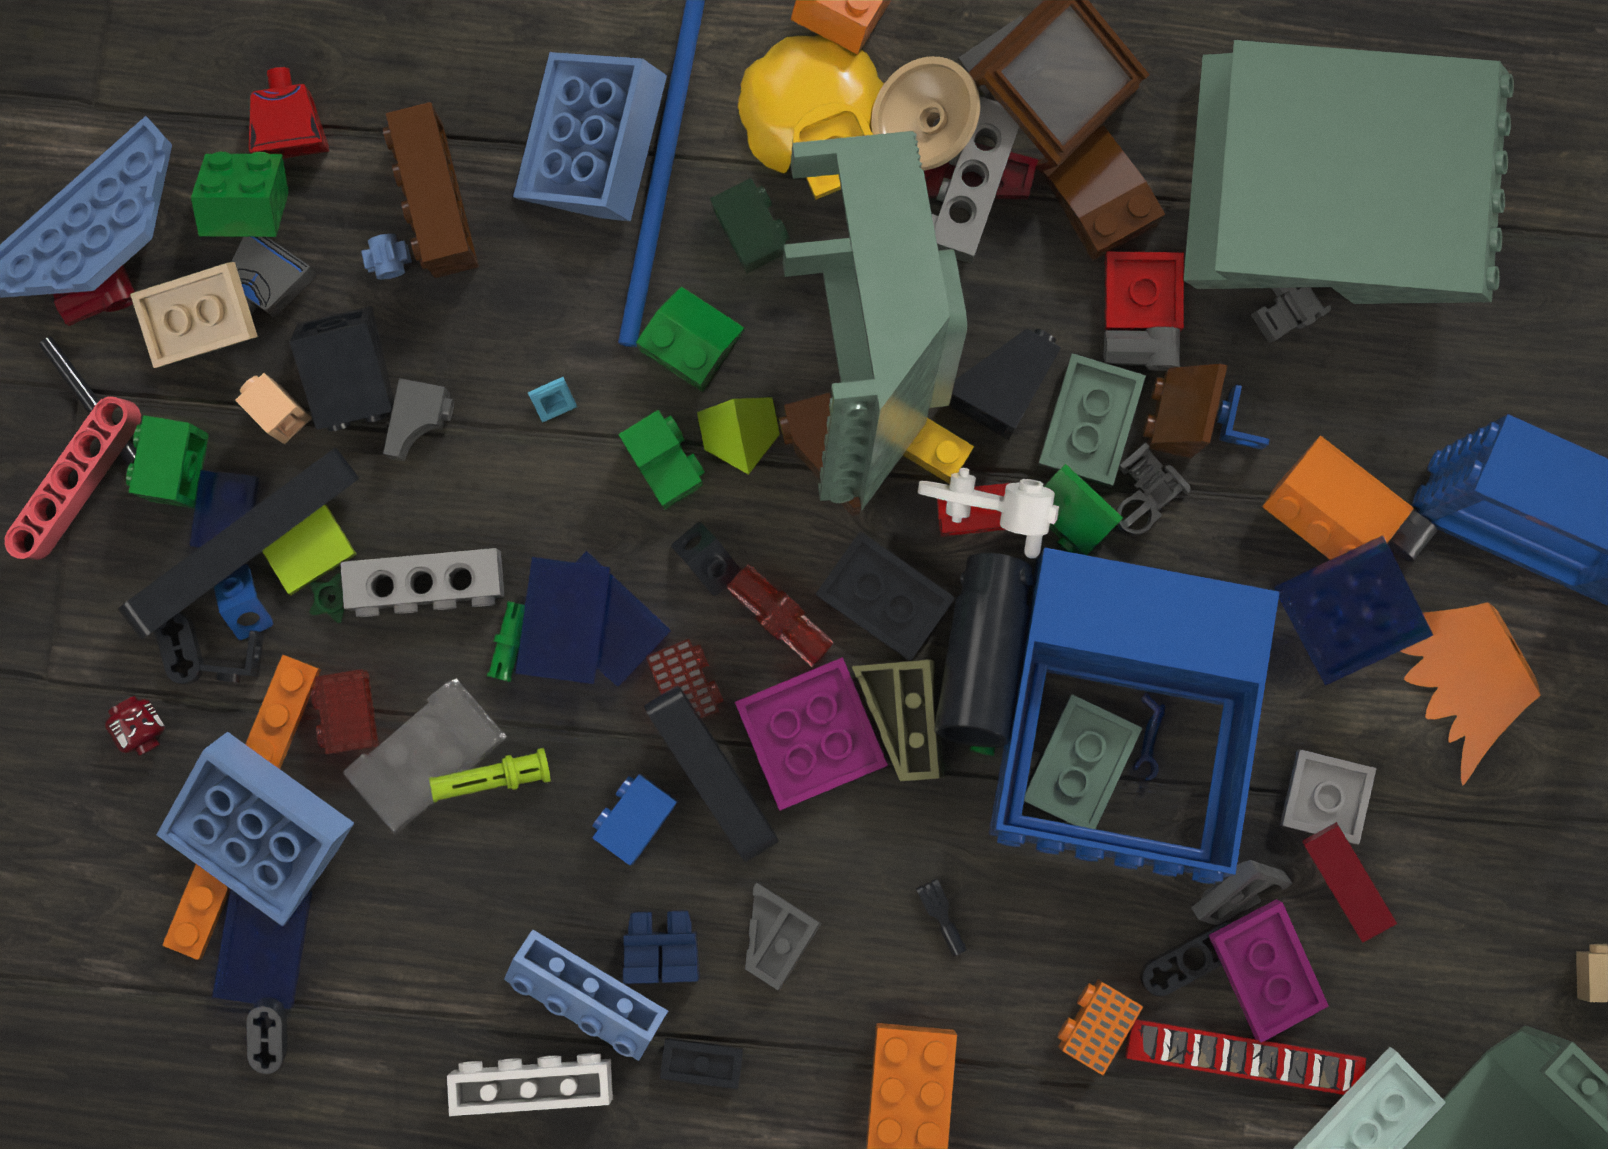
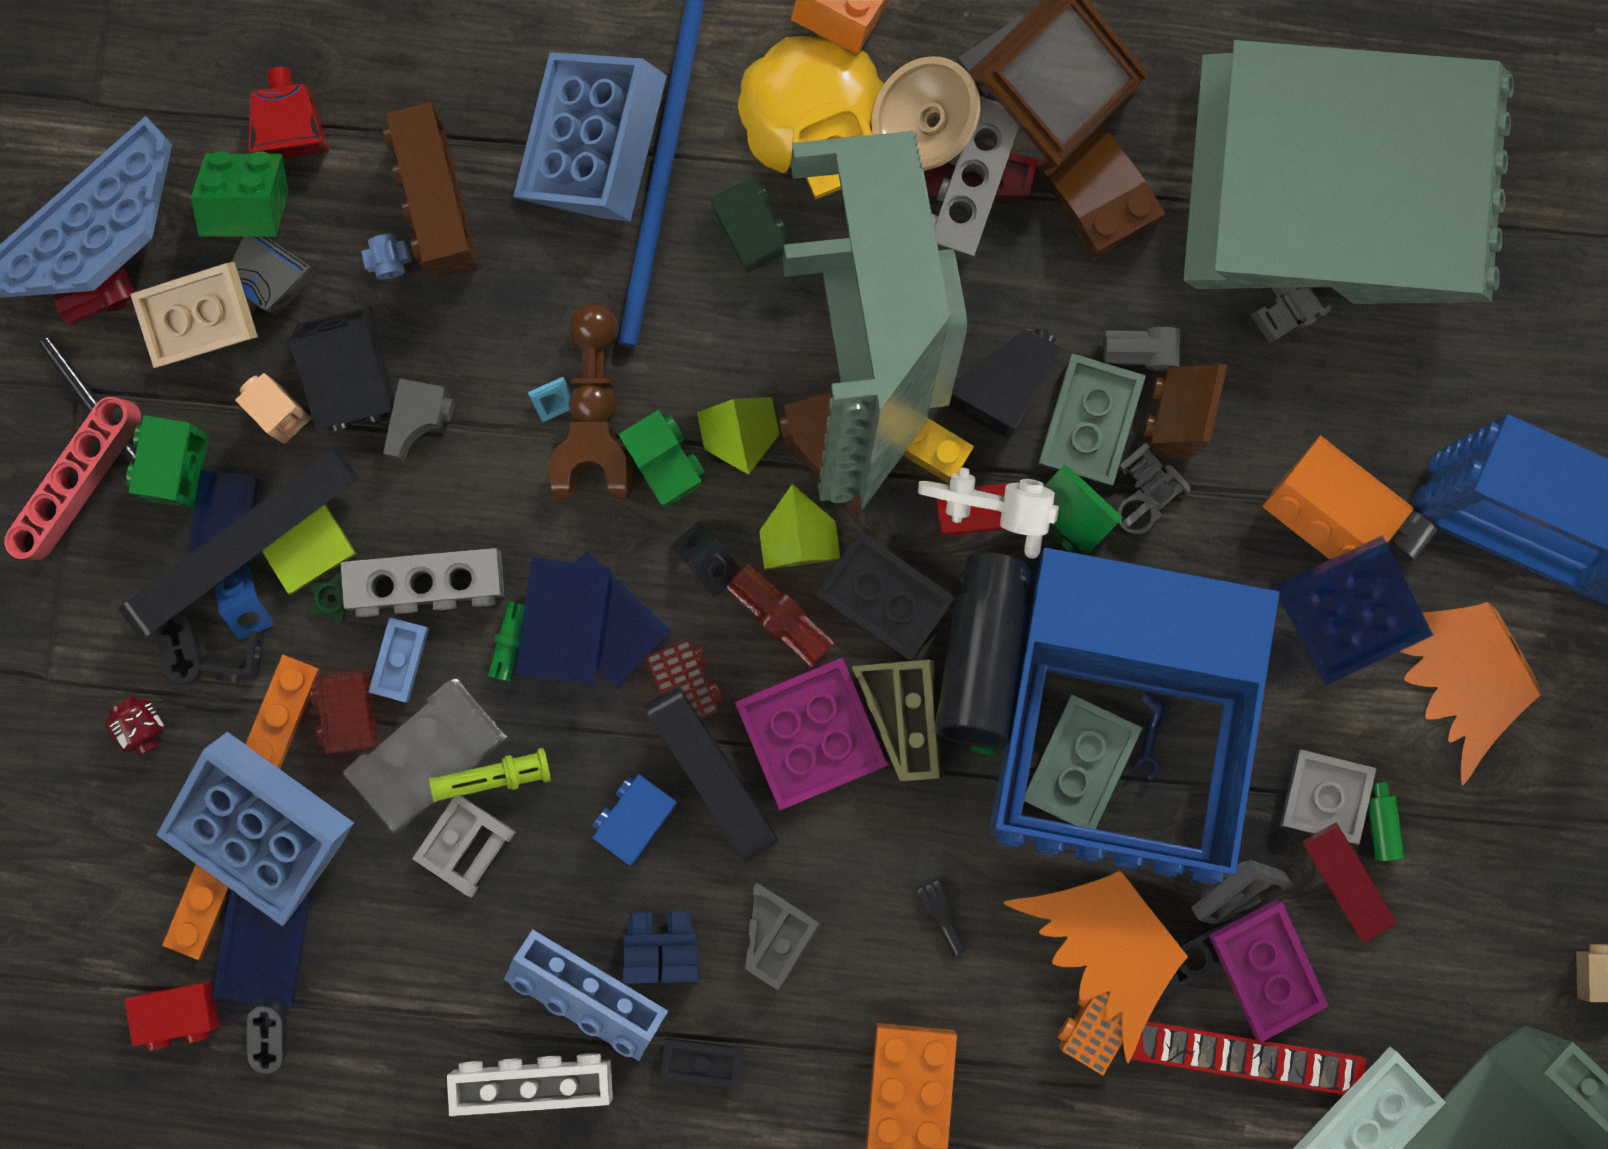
green slope [636,287,745,392] -> none
red plate [1105,251,1184,331] -> none
blue bracket [1217,385,1270,450] -> none
none -> red brick [125,981,220,1051]
none -> medium blue plate [368,617,429,703]
none -> light grey plate [412,795,516,898]
none -> reddish brown piece [550,303,634,499]
none -> lime slope [759,484,841,570]
none -> orange piece [1003,871,1188,1063]
none -> green cylinder [1368,782,1404,861]

